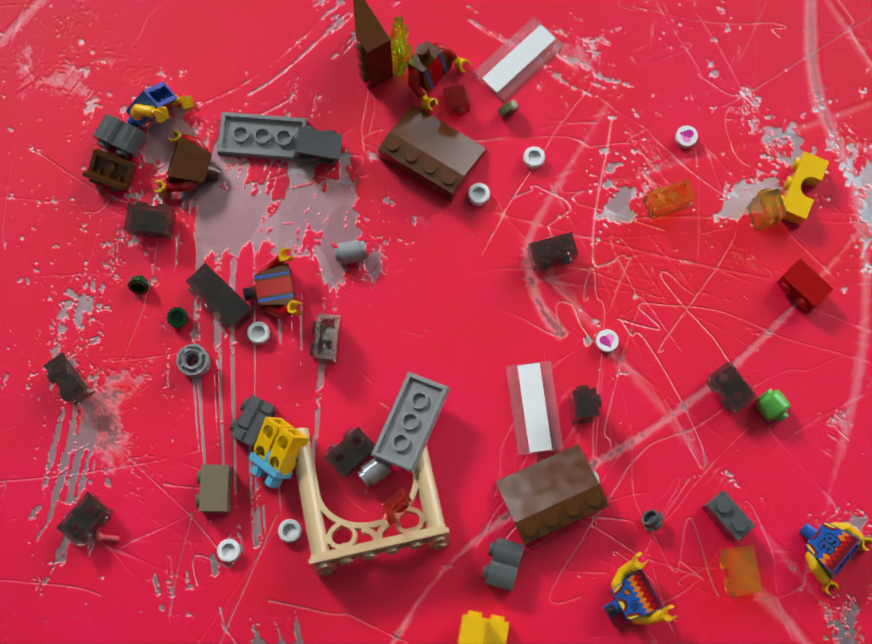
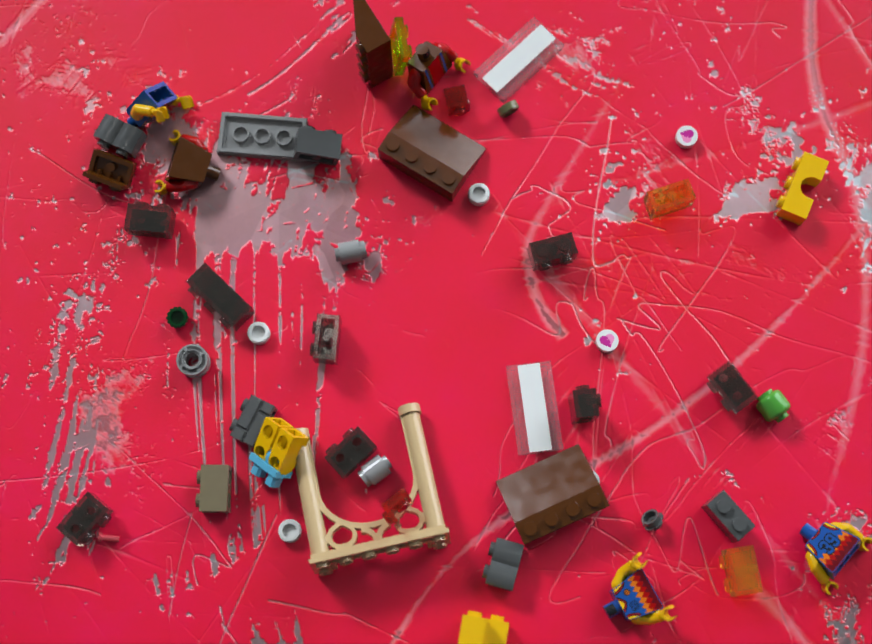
clear smoke brick [44,352,95,405] -> none
piece [127,275,149,294] -> none
white tile [217,539,241,563] -> none
torso [243,248,302,318] -> none
light grey tile [371,372,451,473] -> none
white tile [523,147,545,170] -> none
clear yellow brick [747,188,787,231] -> none
red brick [777,258,833,312] -> none

